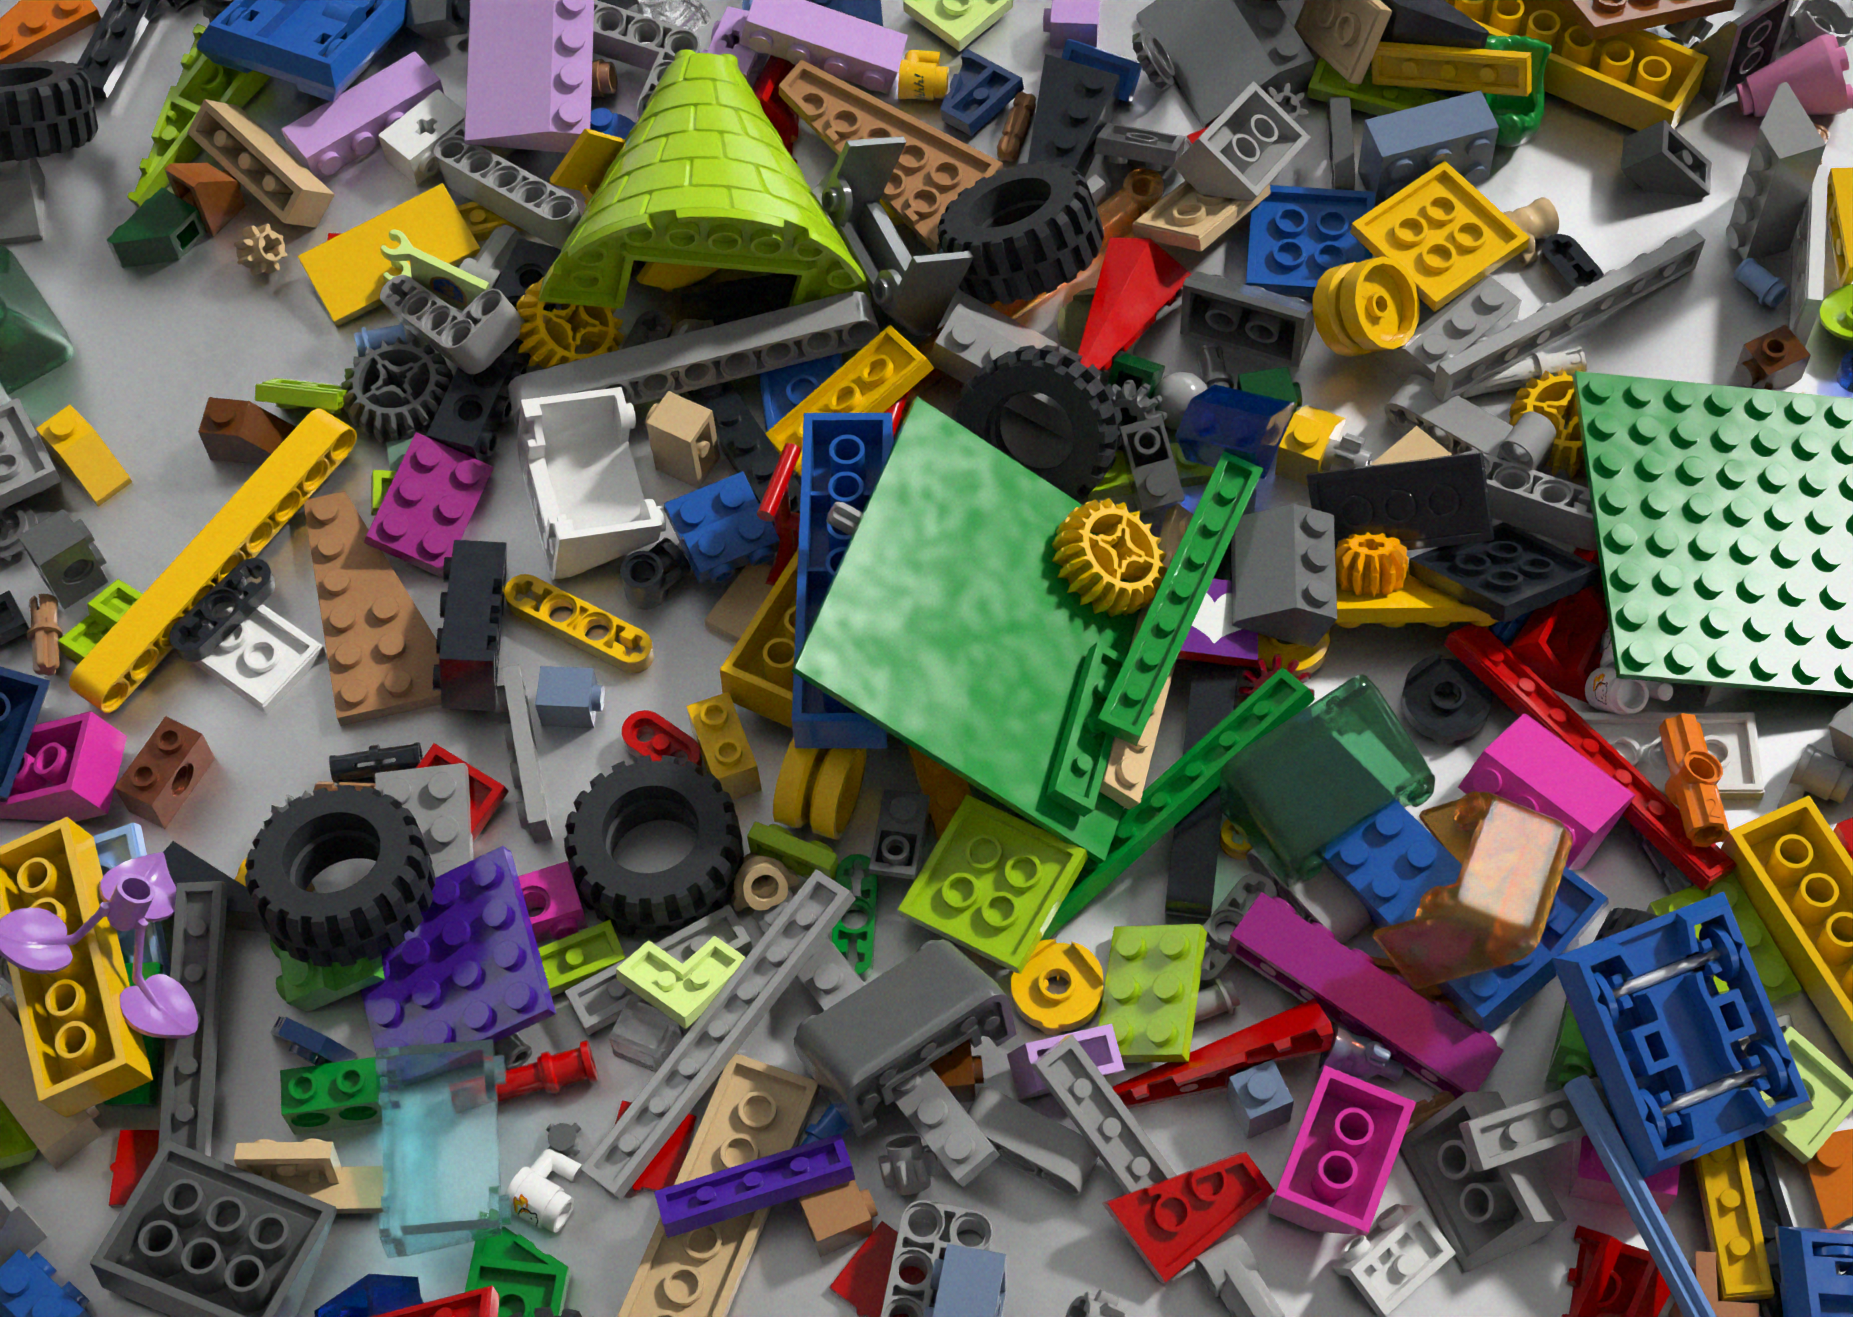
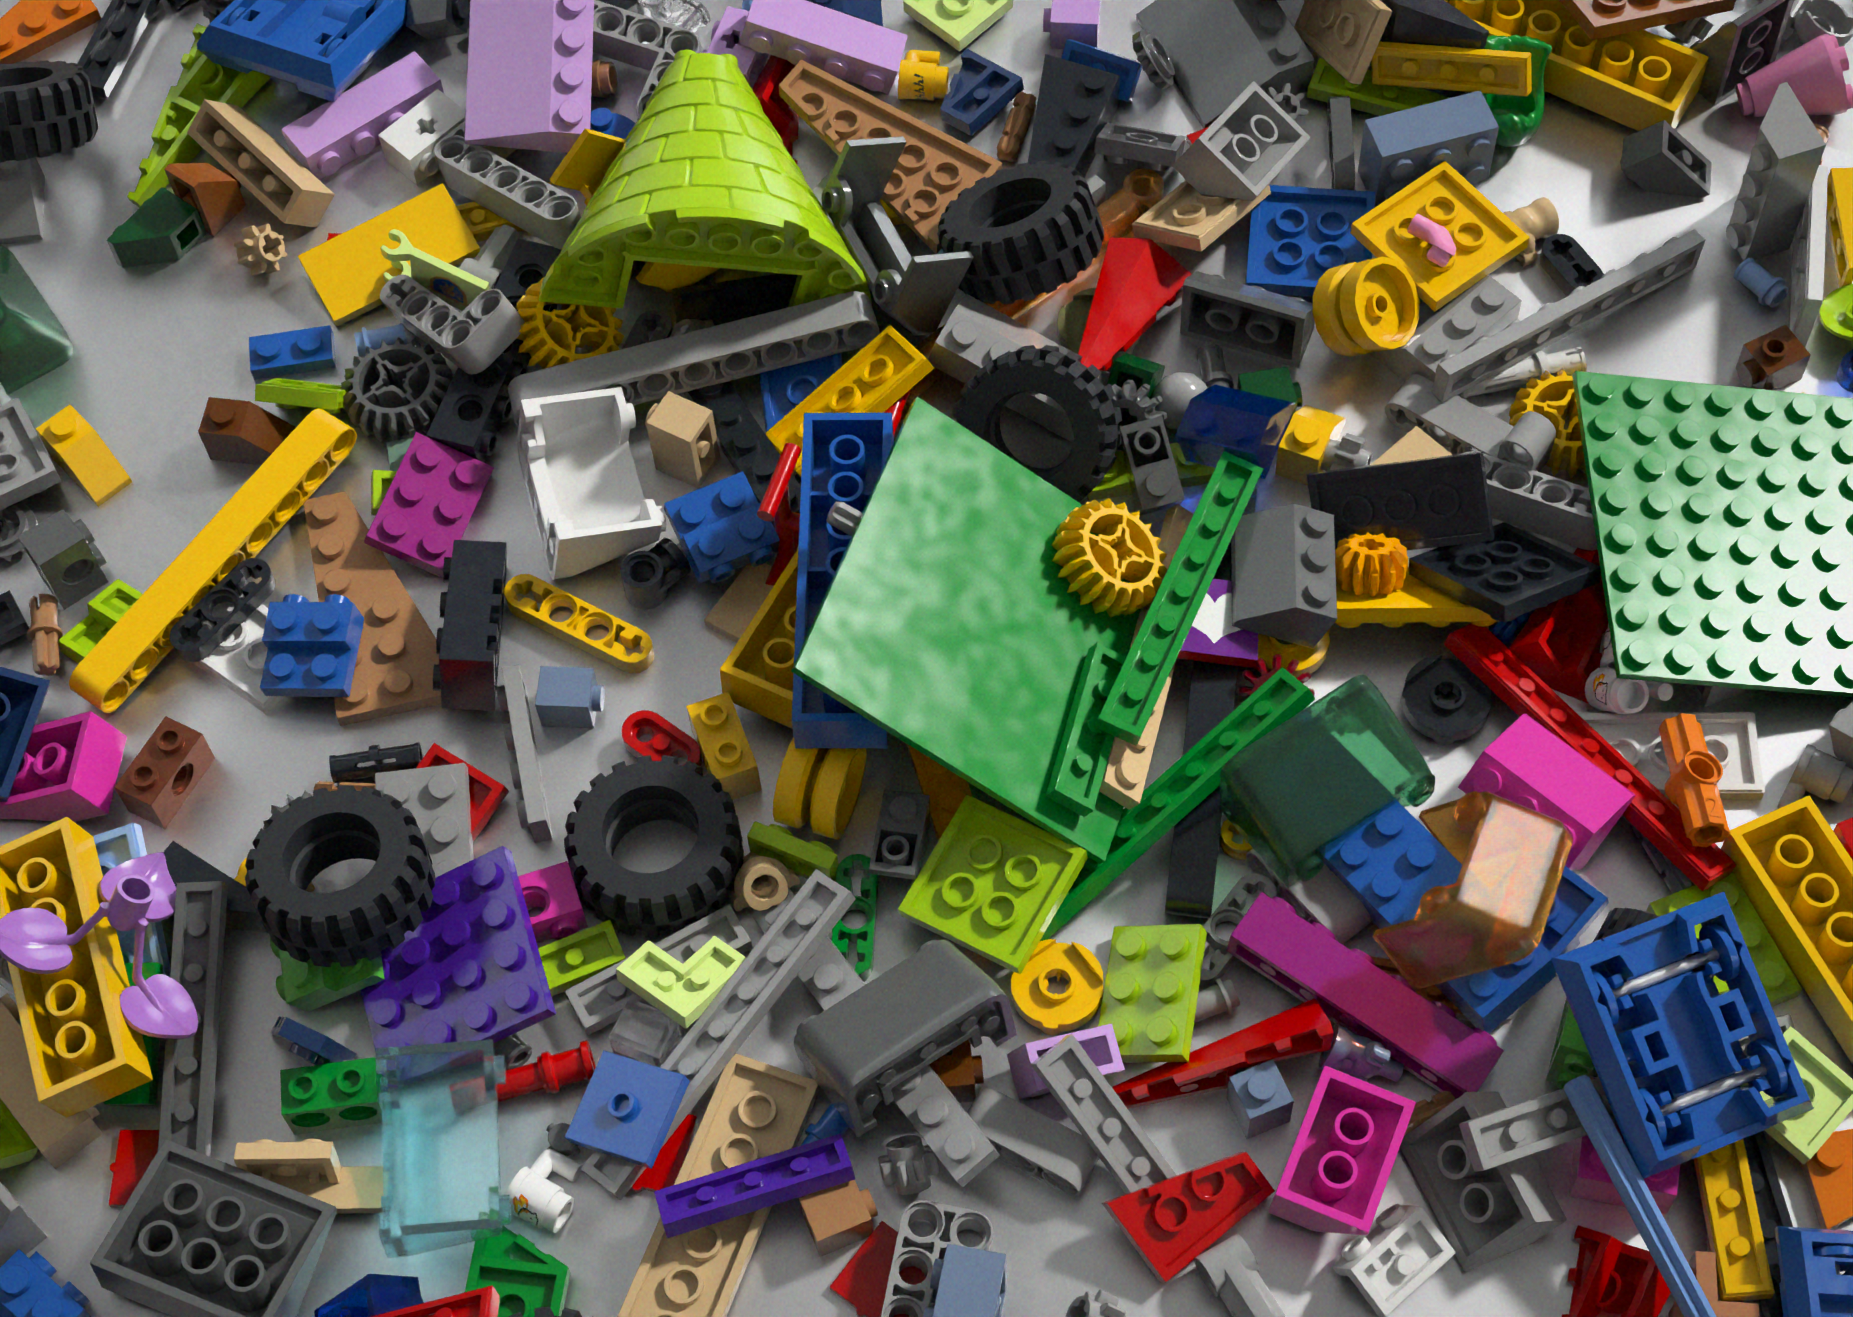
none -> blue plate [248,325,336,380]
none -> blue plate [260,594,364,697]
none -> blue plate [565,1050,690,1169]
none -> bright pink arm [1408,214,1456,267]

